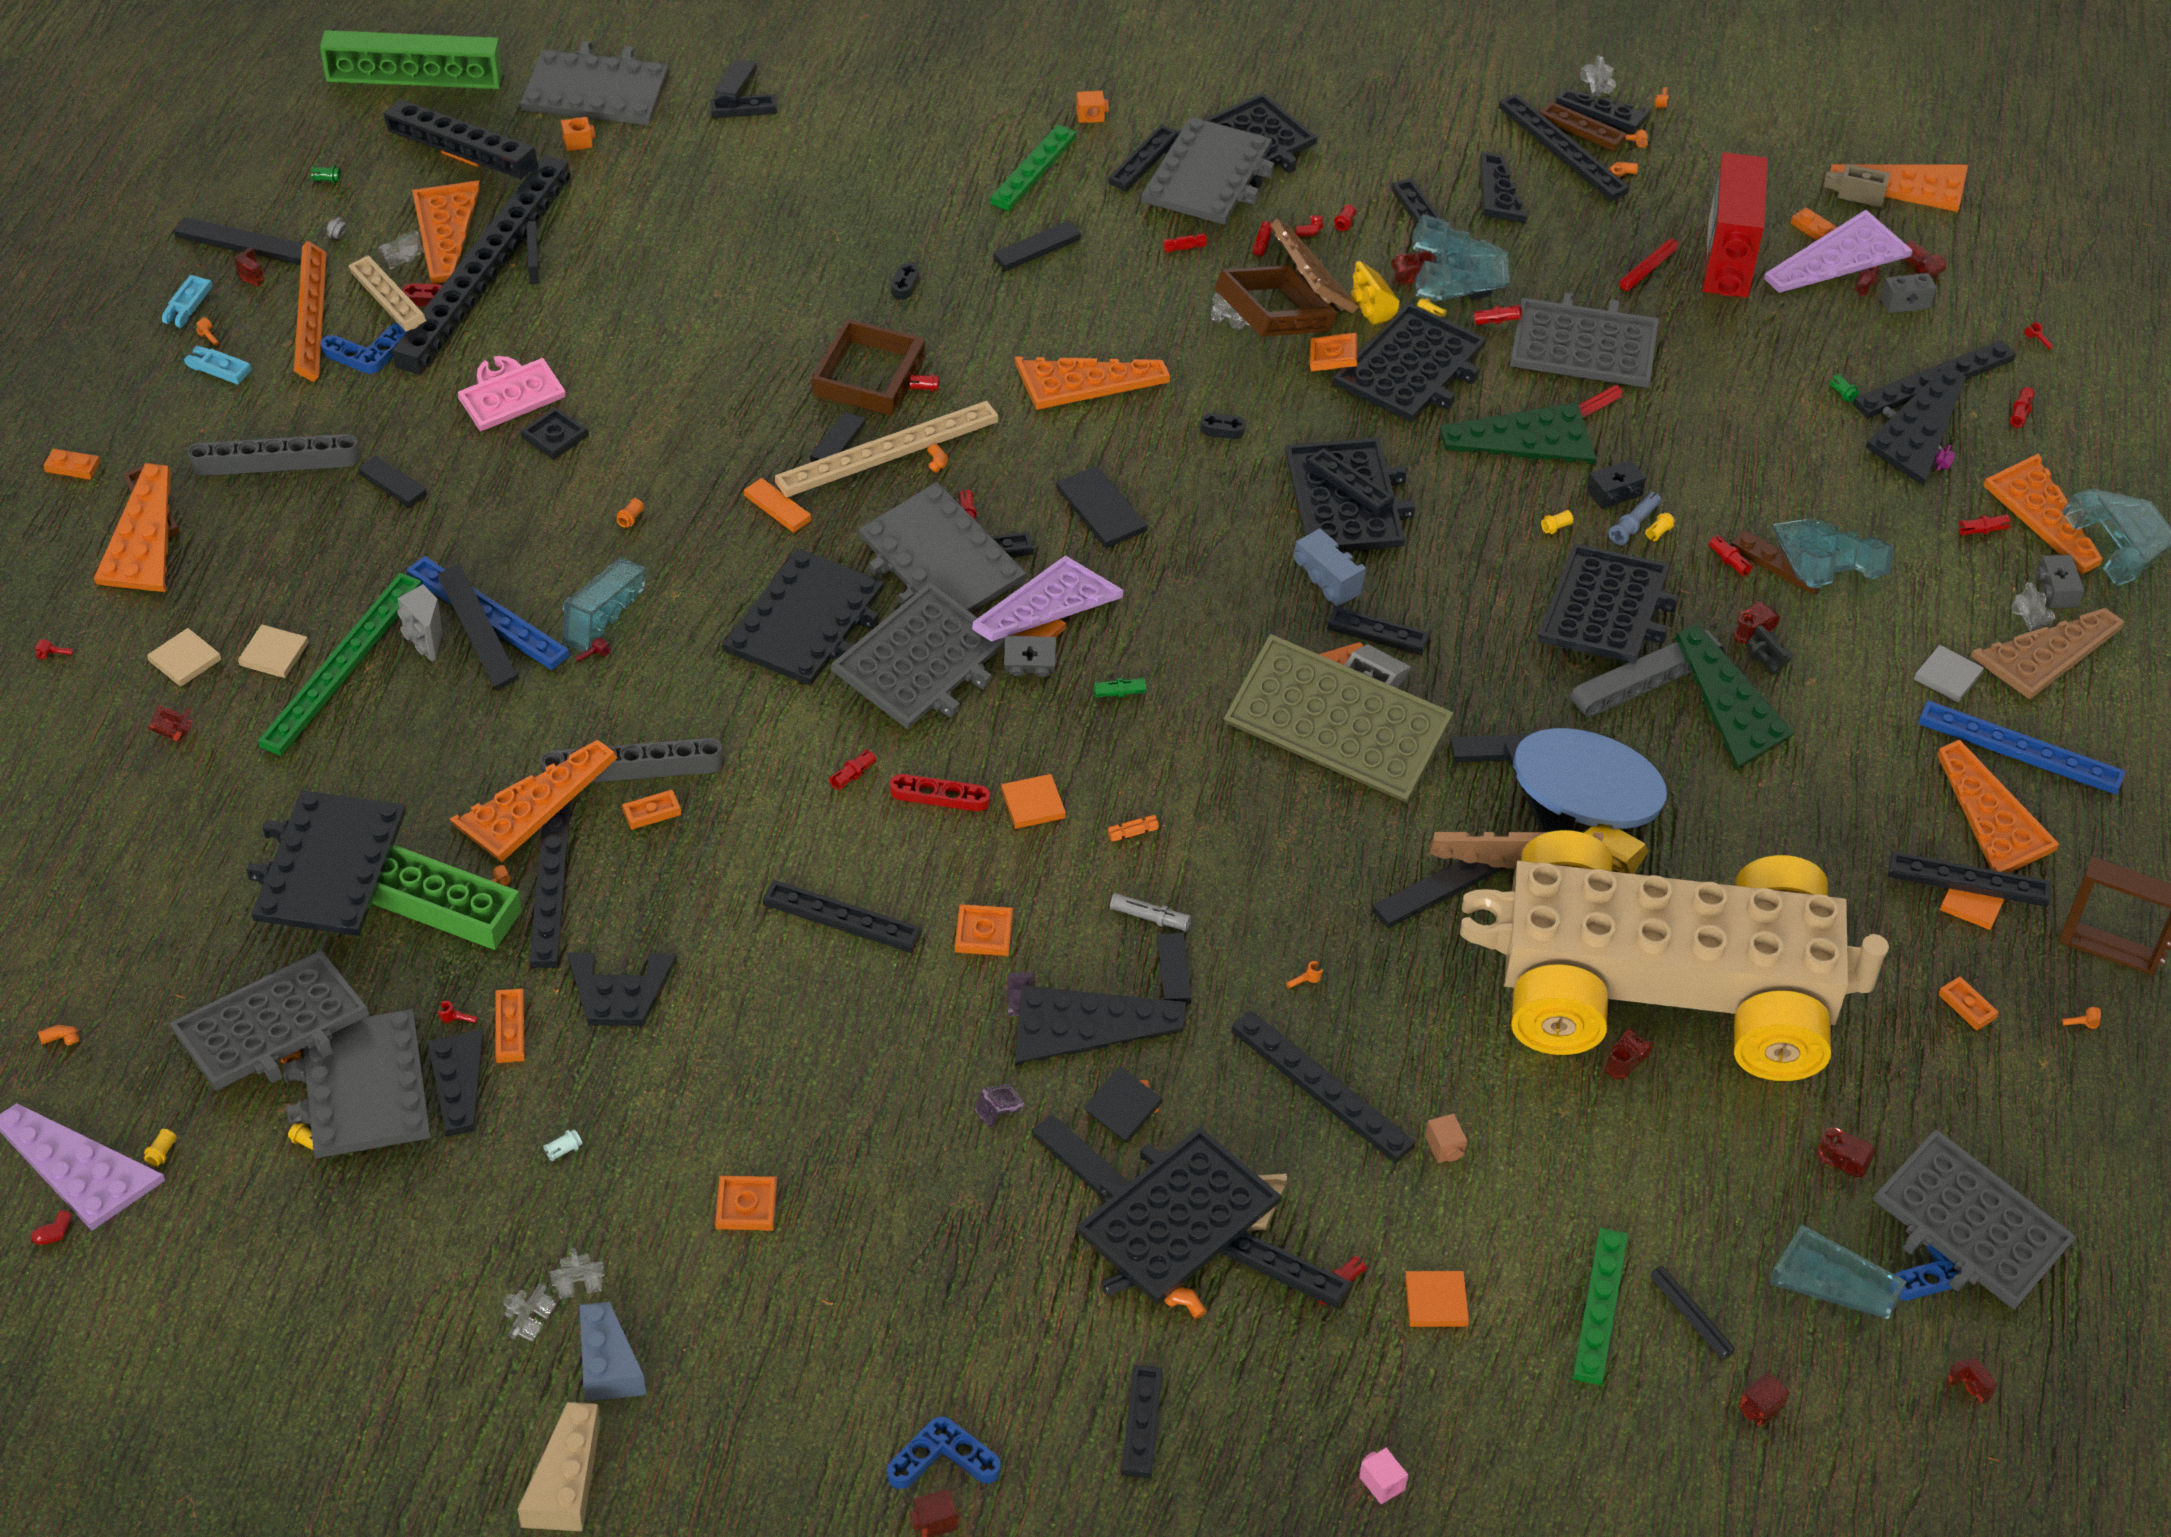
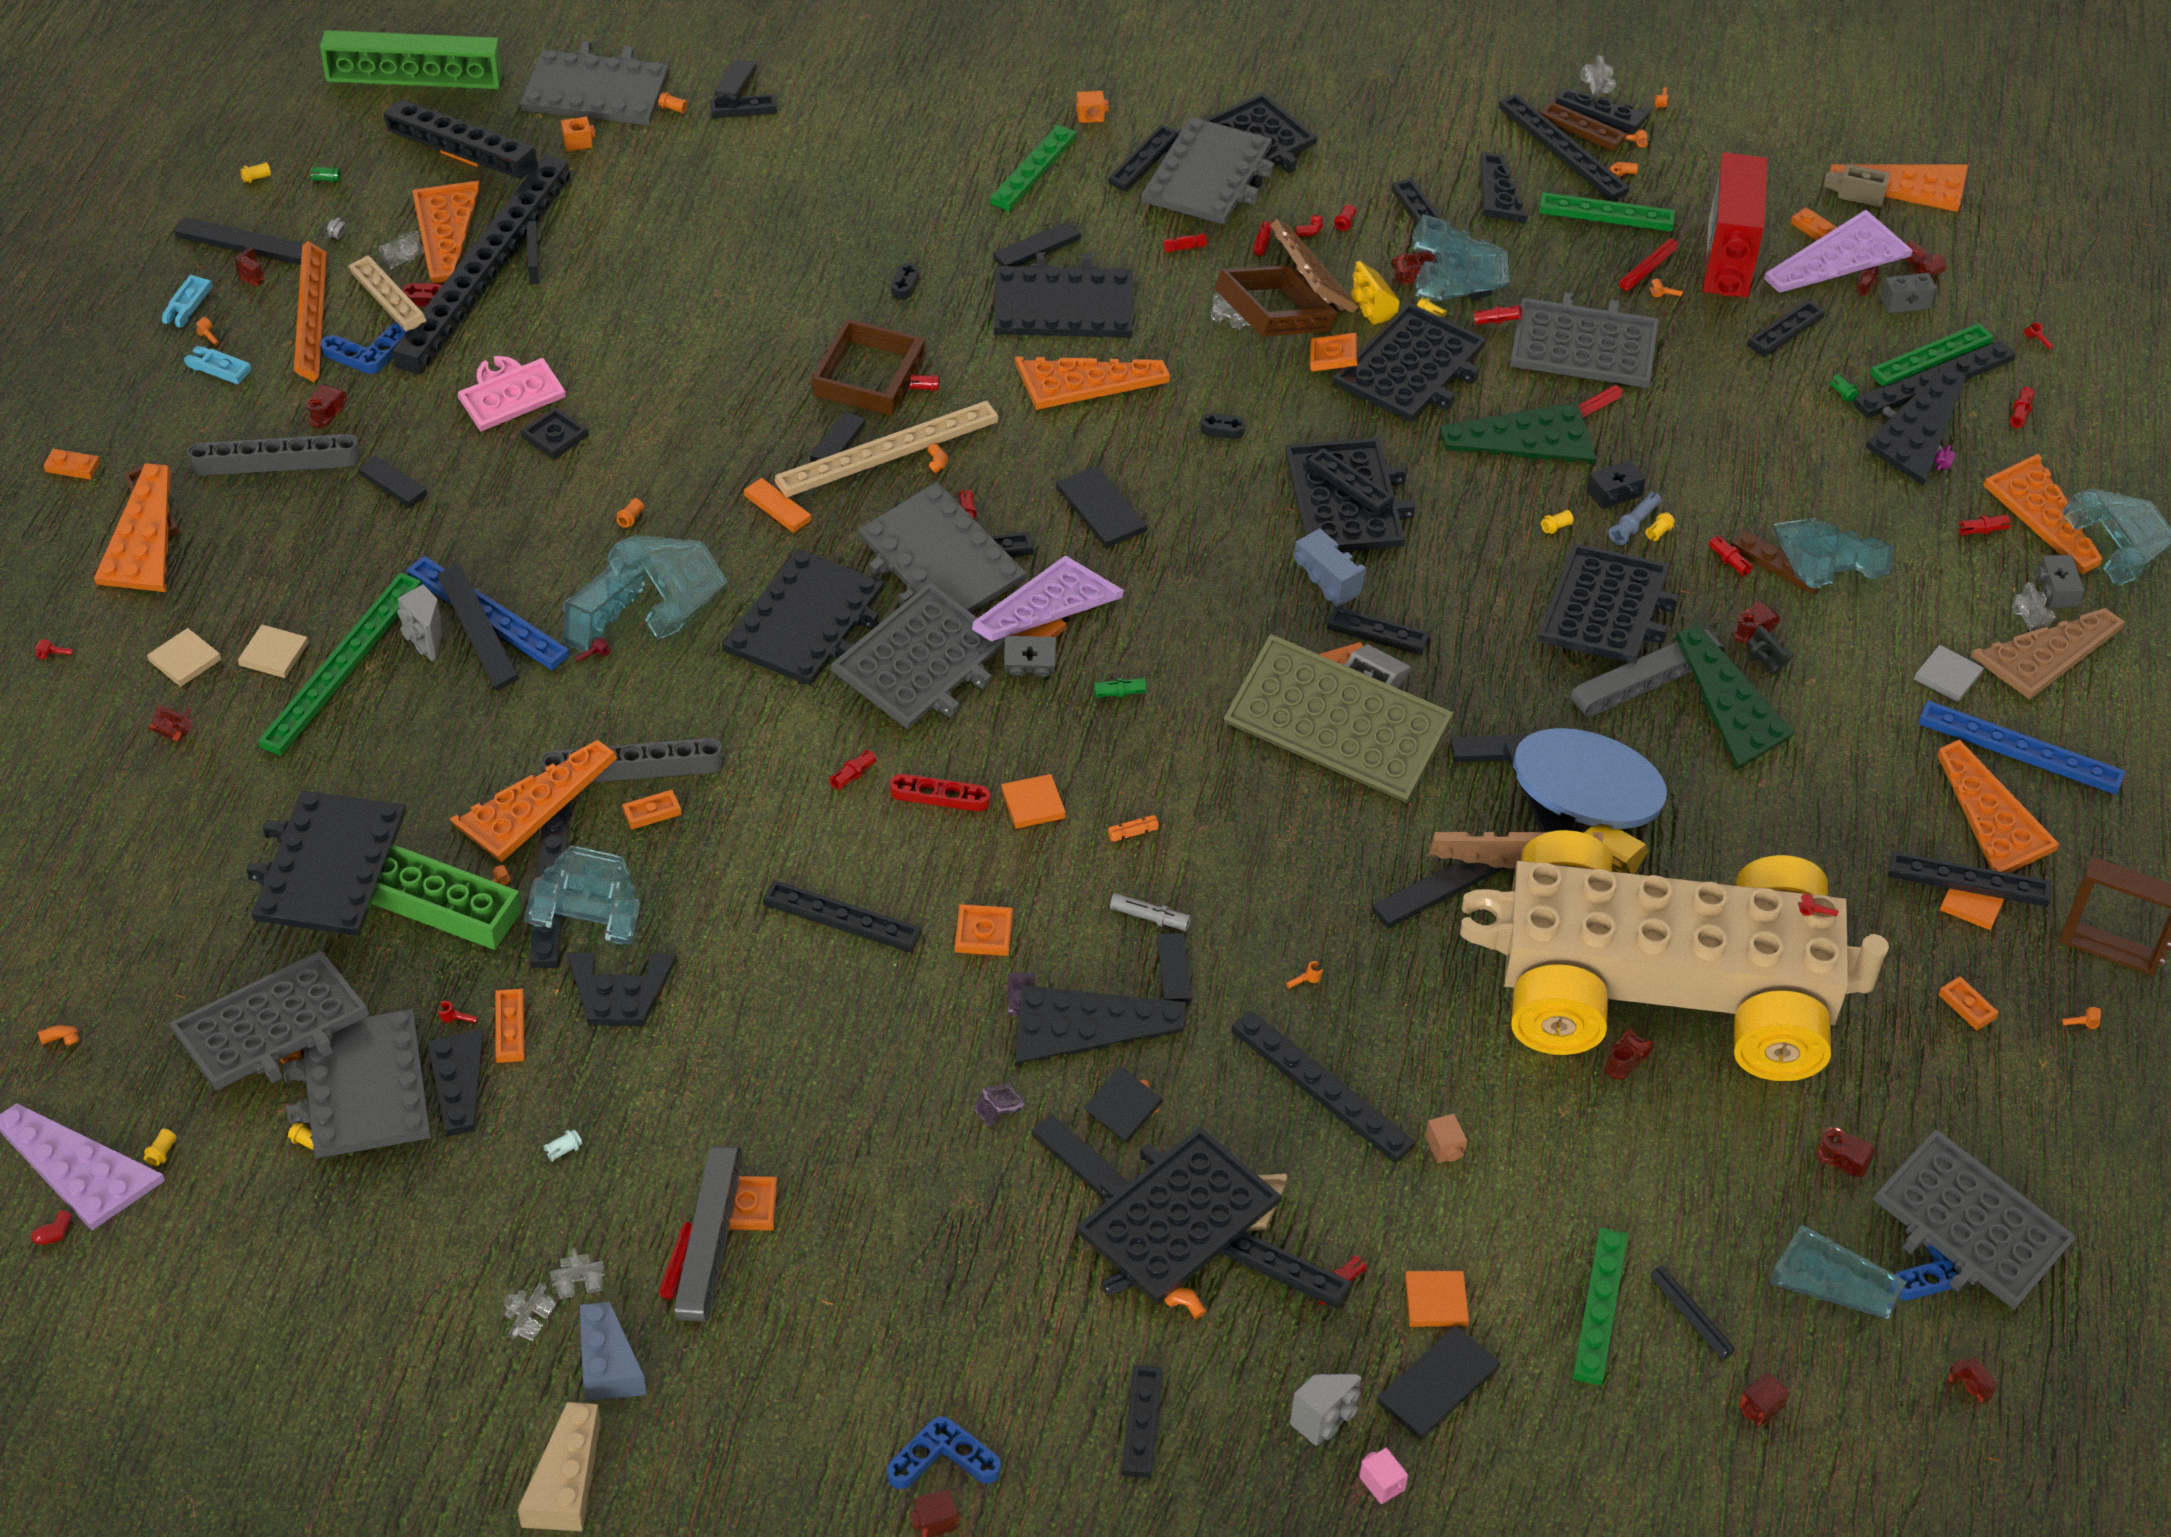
none -> yellow pin [240,162,271,183]
none -> clear red piece [306,384,347,428]
none -> clear light blue wedge [524,845,640,945]
none -> clear light blue wedge [607,535,728,640]
none -> orange pin [658,92,688,114]
none -> red axle [659,1222,693,1300]
none -> dark grey beam [675,1146,743,1322]
none -> black hinge [994,252,1133,338]
none -> light grey slope [1290,1374,1361,1446]
none -> black tile [1376,1326,1501,1440]
none -> green plate [1539,192,1675,231]
none -> orange hand [1649,279,1683,297]
none -> black tile [1747,300,1825,357]
none -> red hand [1798,894,1838,917]
none -> green plate [1870,323,1994,387]

